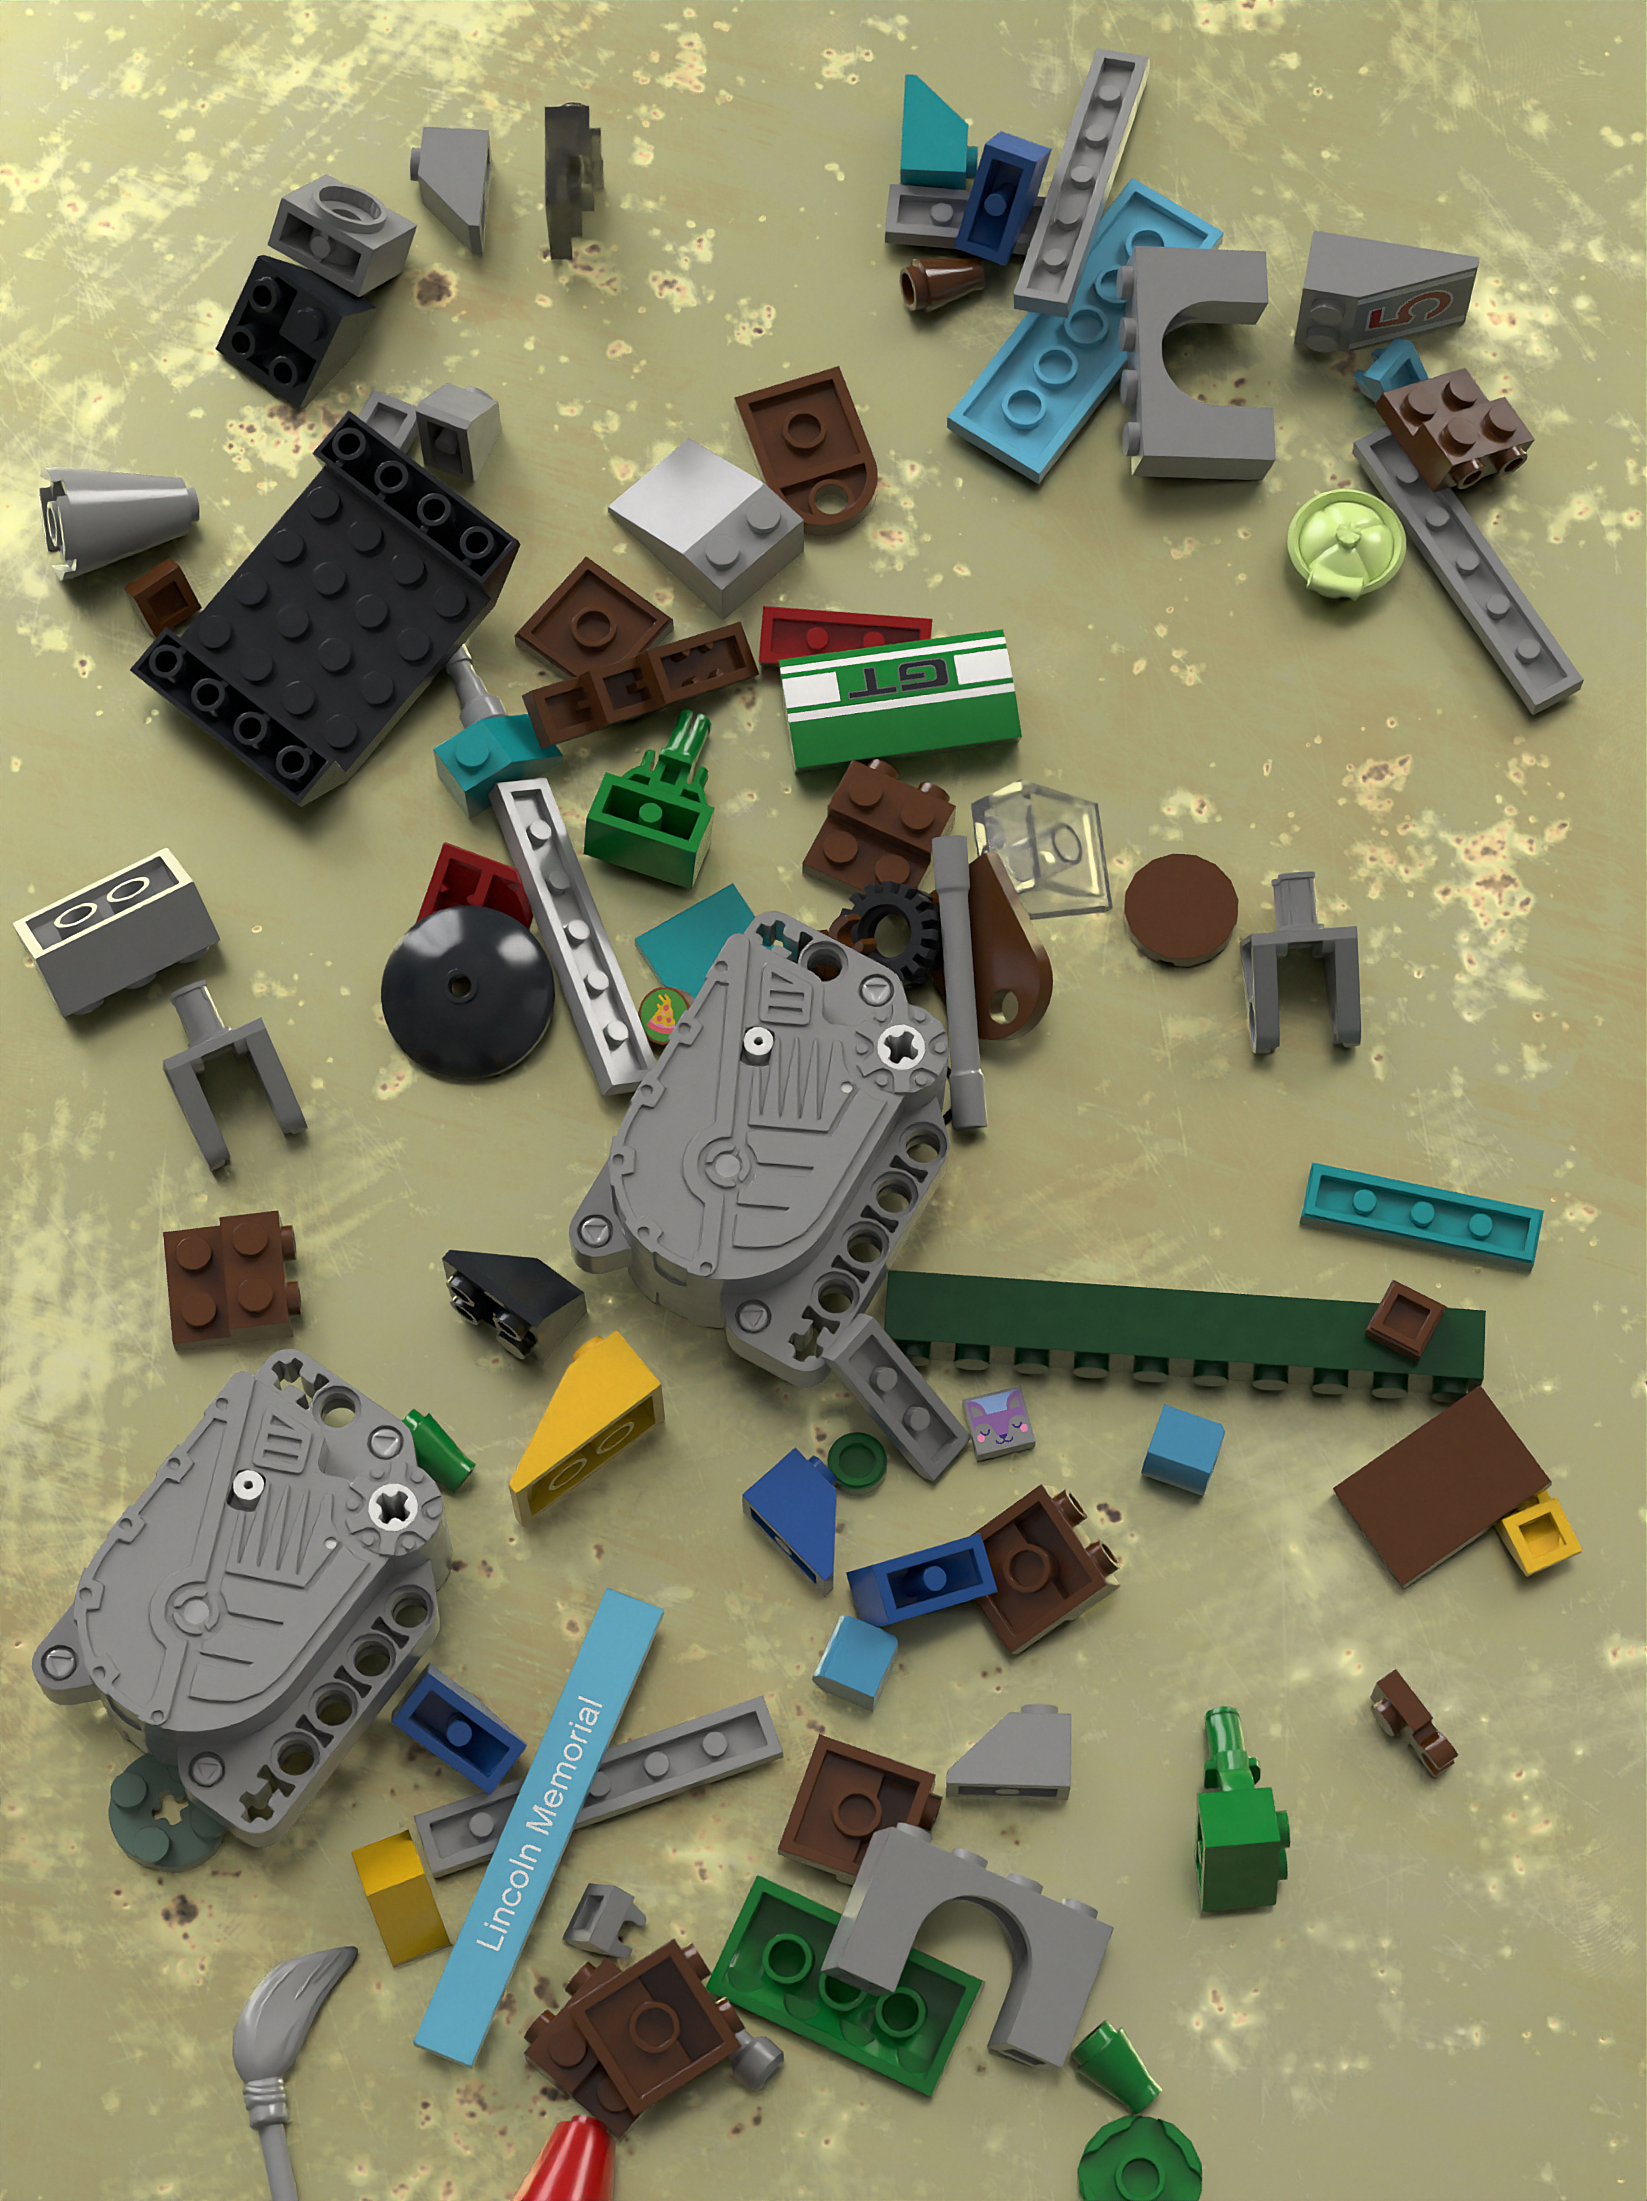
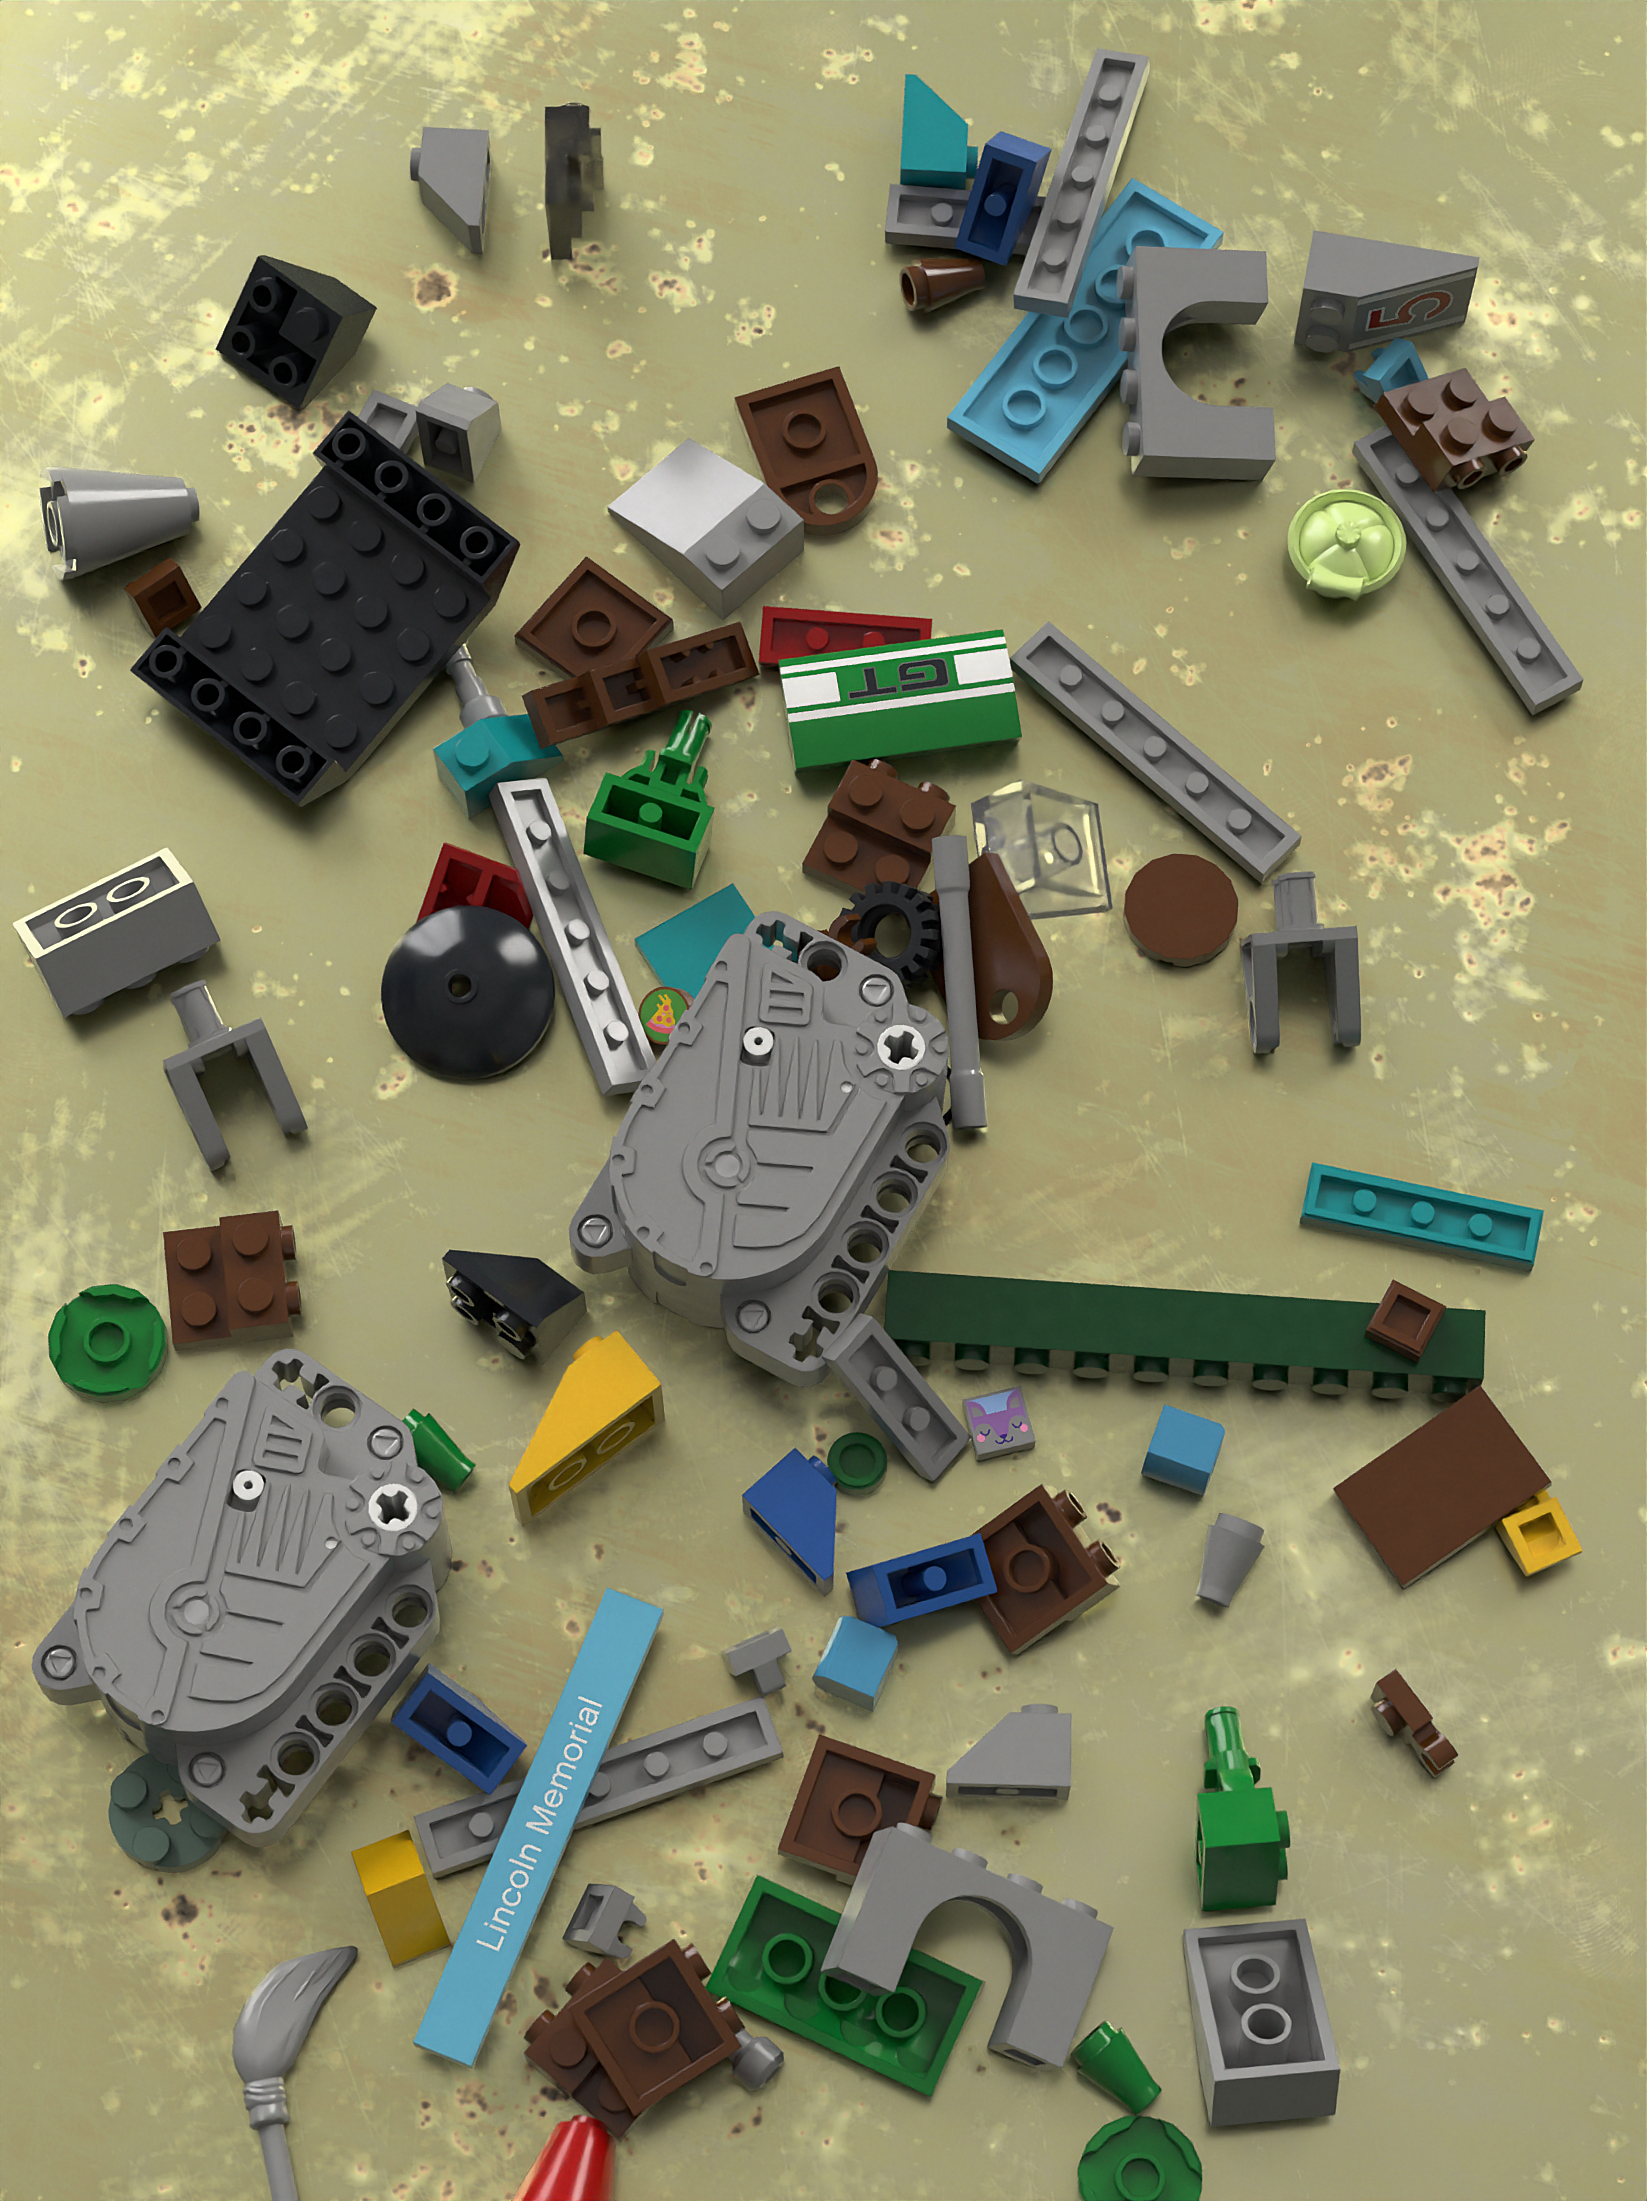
light grey brick [267,174,417,297] -> none
none -> green tile [48,1284,168,1403]
none -> light grey tile [720,1627,792,1696]
none -> light grey plate [1010,621,1302,883]
none -> light grey slope [1183,1919,1340,2127]
none -> light grey cone [1195,1513,1265,1608]

